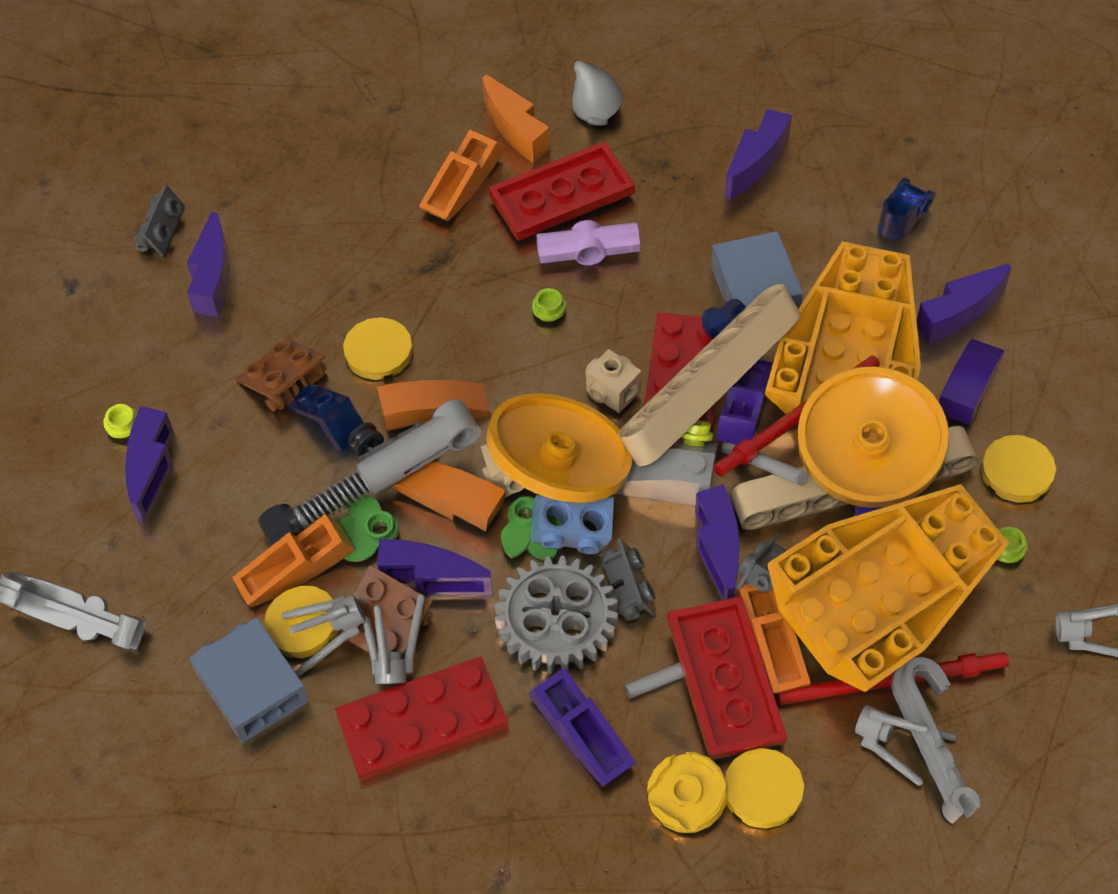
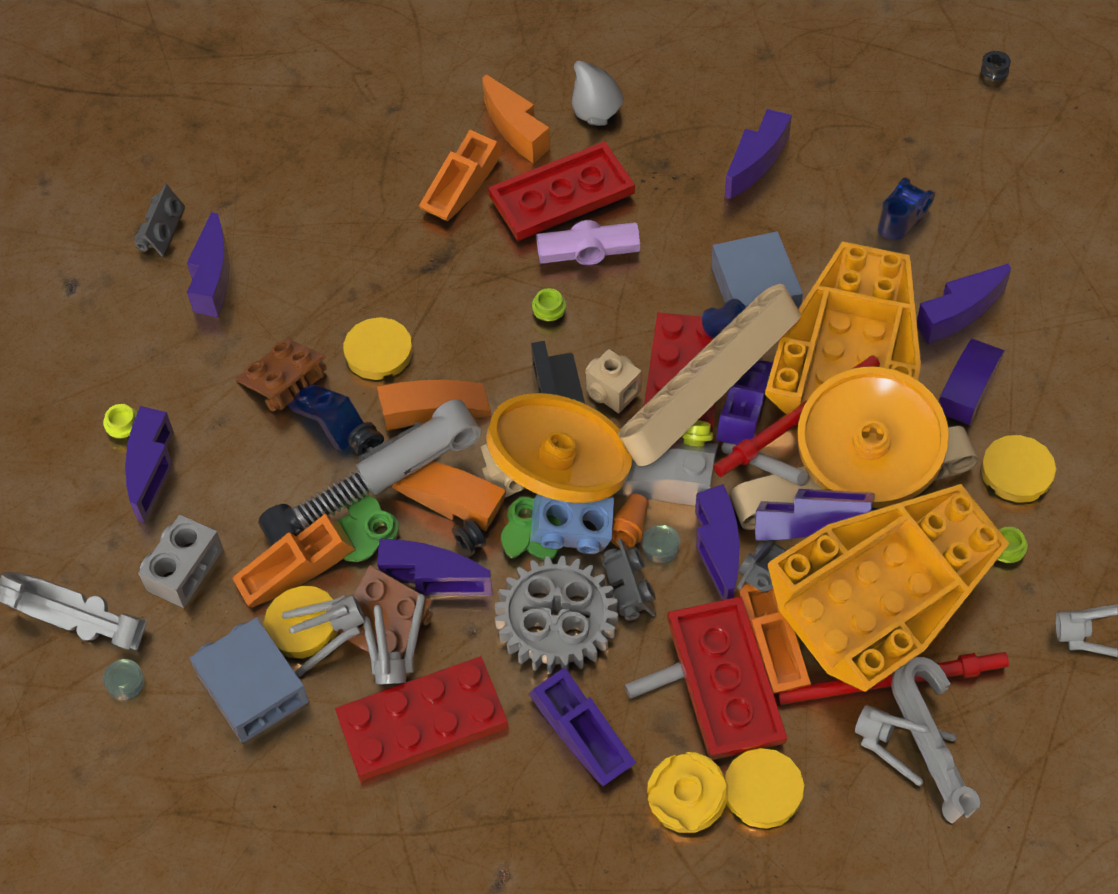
none -> clear light blue tile [103,659,145,700]
none -> light grey brick [138,514,224,608]
none -> black bush [452,518,486,556]
none -> black panel [531,341,585,404]
none -> orange cone [611,494,649,548]
none -> clear light blue tile [642,525,680,563]
none -> slope [755,489,875,540]
none -> black bush [981,51,1011,81]

